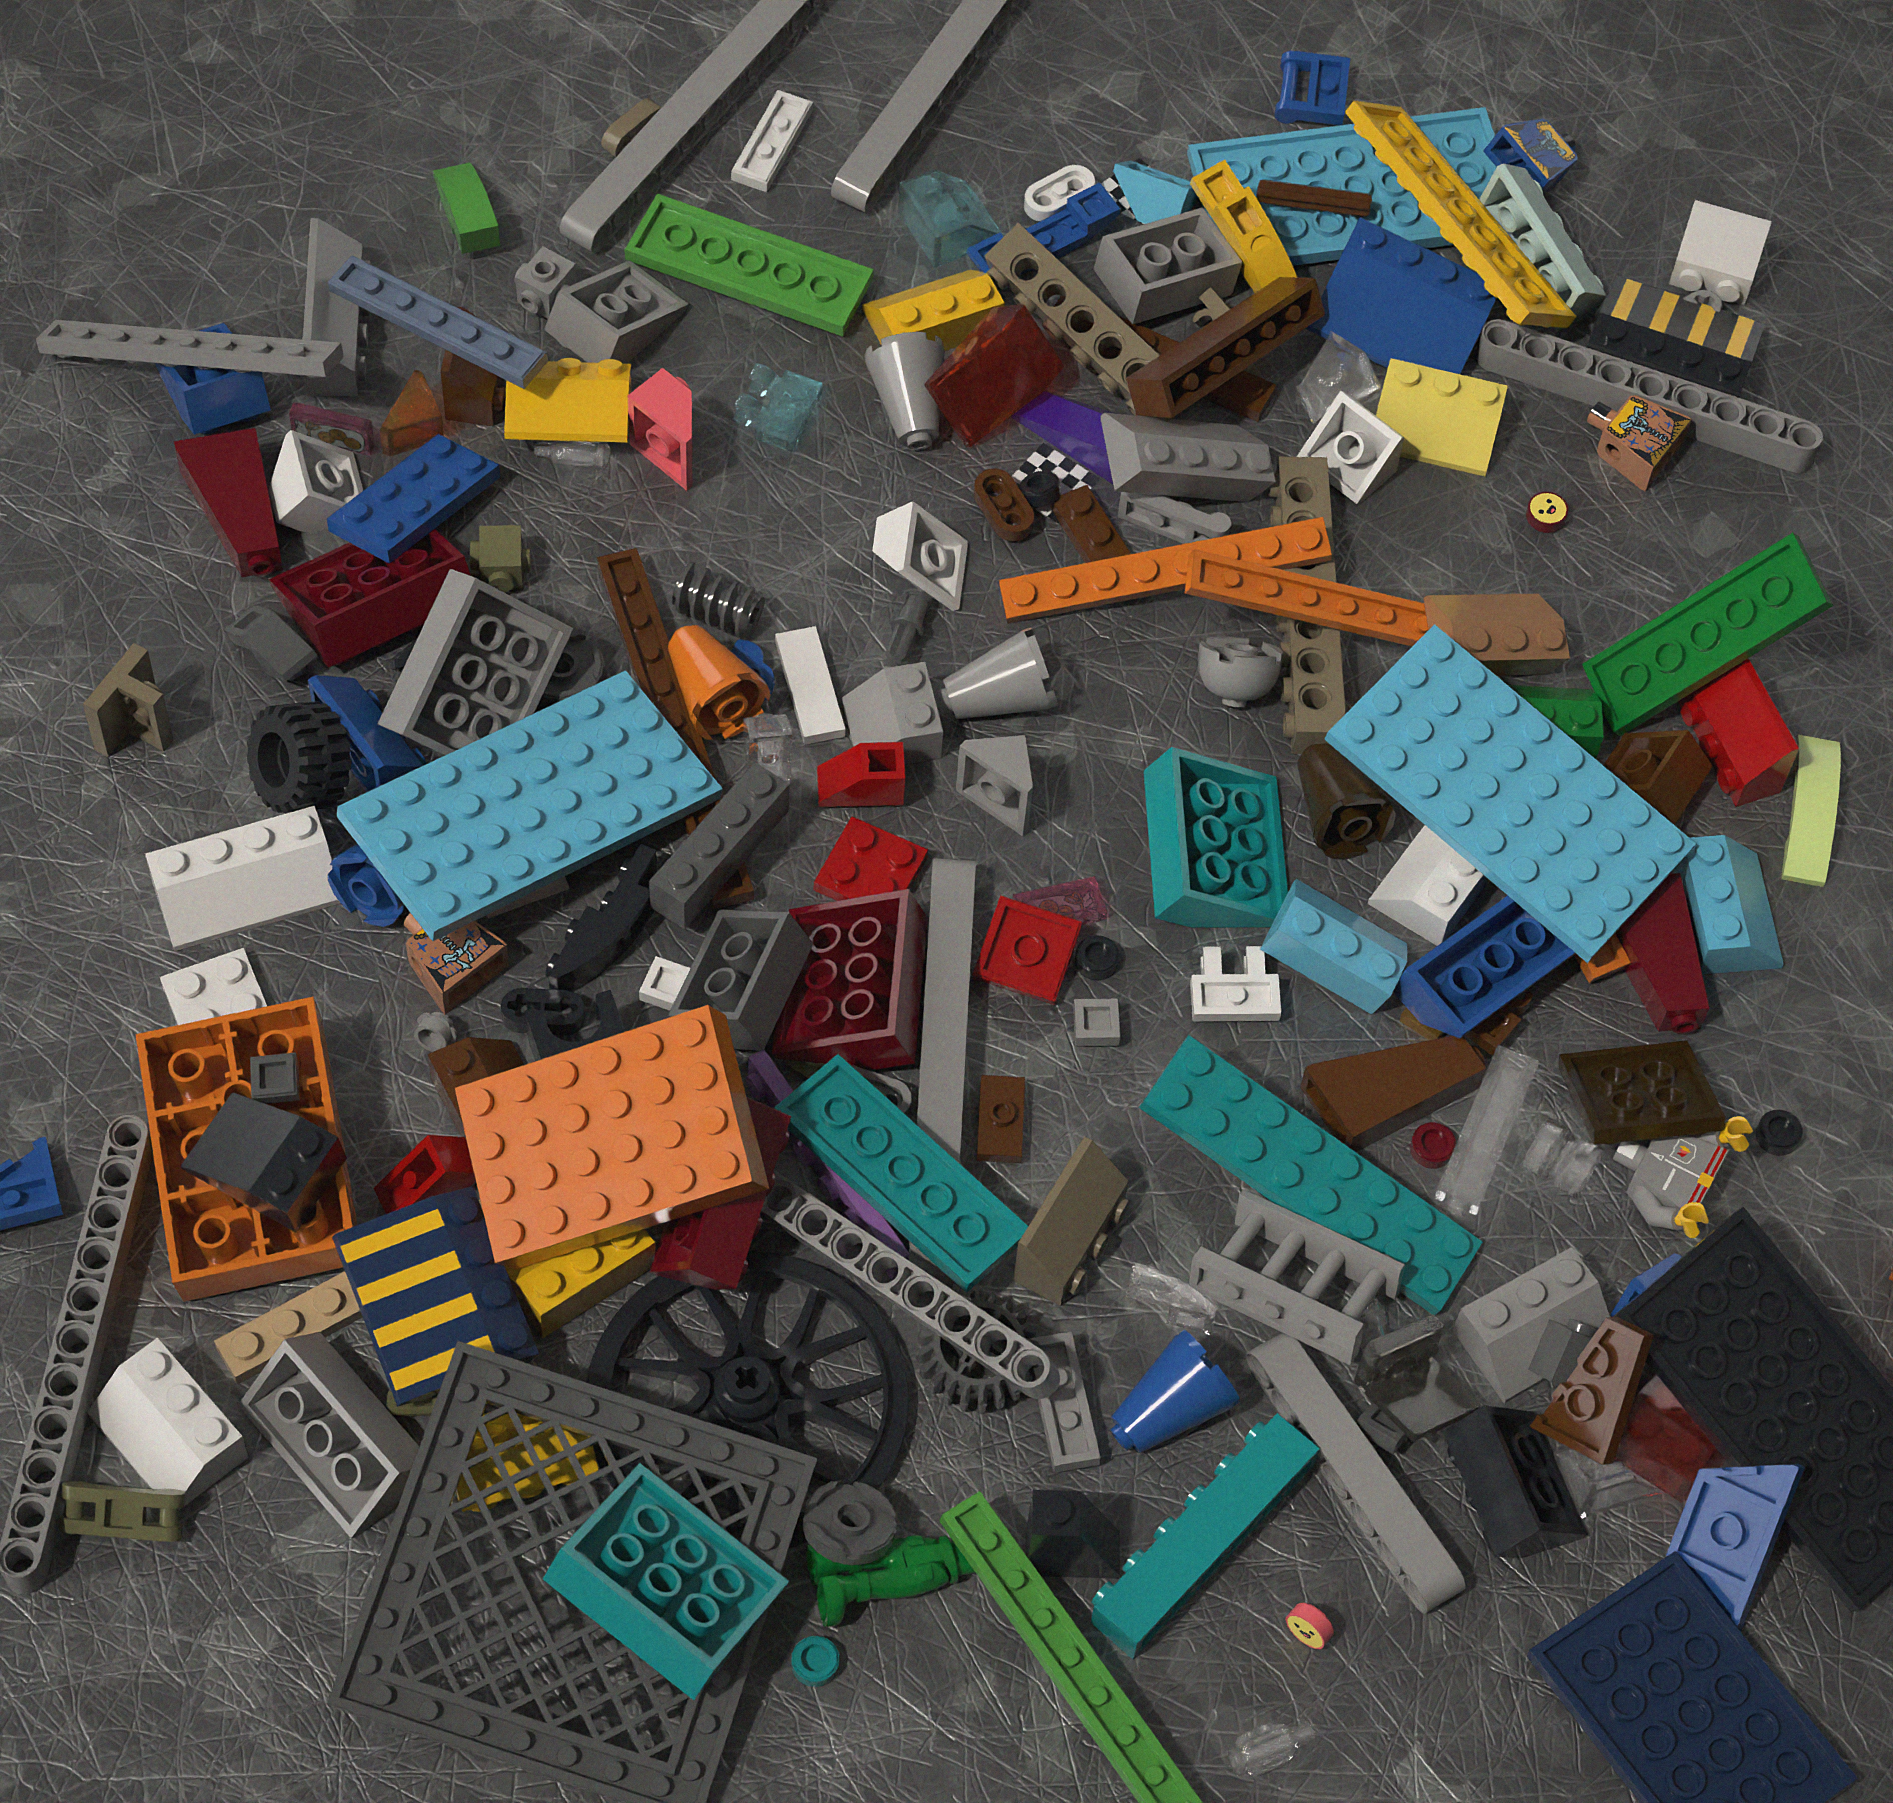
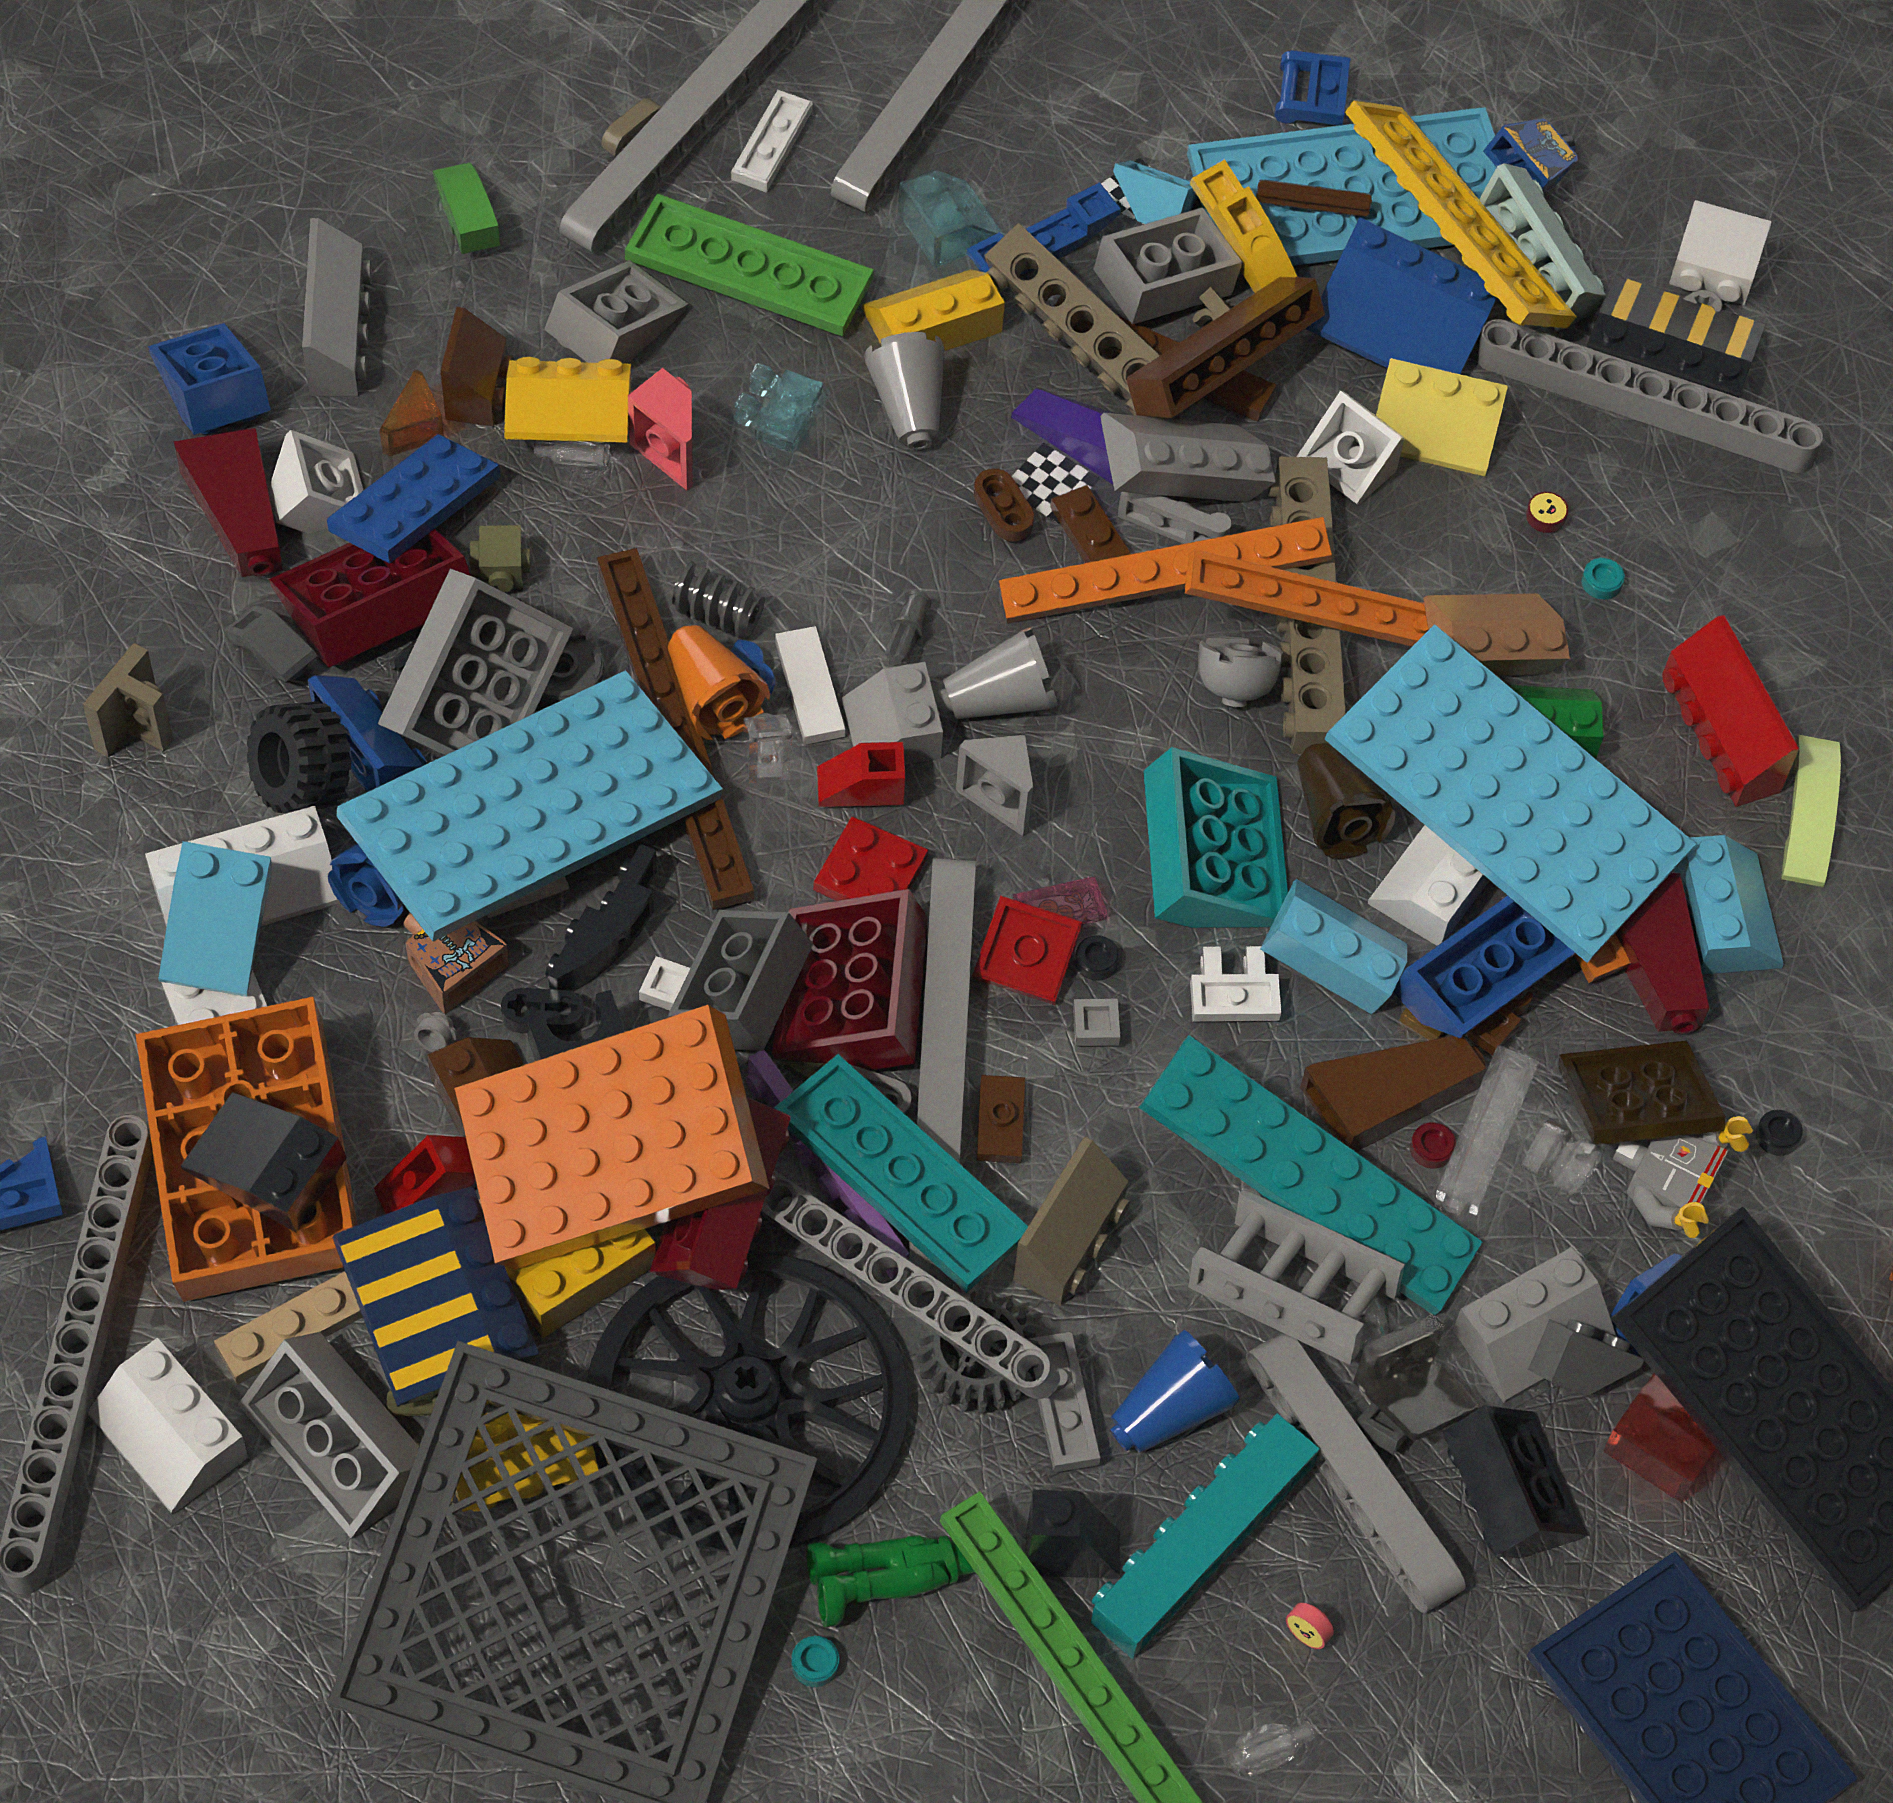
light grey plate [36,320,344,379] -> none
olive plate [59,1481,185,1542] -> none
dark grey tile [250,1053,300,1104] -> none
tile [289,402,375,456] -> none
sand blue tile [327,255,548,389] -> none
light grey brick [514,246,577,319] -> none
teal slope [543,1463,789,1700] -> none
dark grey brick [649,762,790,930] -> none
dark grey plate [802,1481,897,1565] -> none
white slope [872,501,968,611] -> none
clear red slope [924,304,1065,447] -> none
black tile [1019,471,1062,507] -> none
white plate [1024,165,1095,221] -> none
clear slope [1126,1262,1217,1335] -> none
clear slope [1296,331,1382,423] -> none
reddish brown wing [1530,1316,1654,1465] -> none
clear slope [1553,1447,1664,1518] -> none
green plate [1582,532,1833,736] -> none
nougat torso [1587,395,1692,492] -> none
reddish brown slope [1603,730,1713,825] -> none
wing [1666,1464,1805,1632] -> none
none -> medium azure slope [158,841,272,997]
none -> teal tile [1581,558,1625,600]

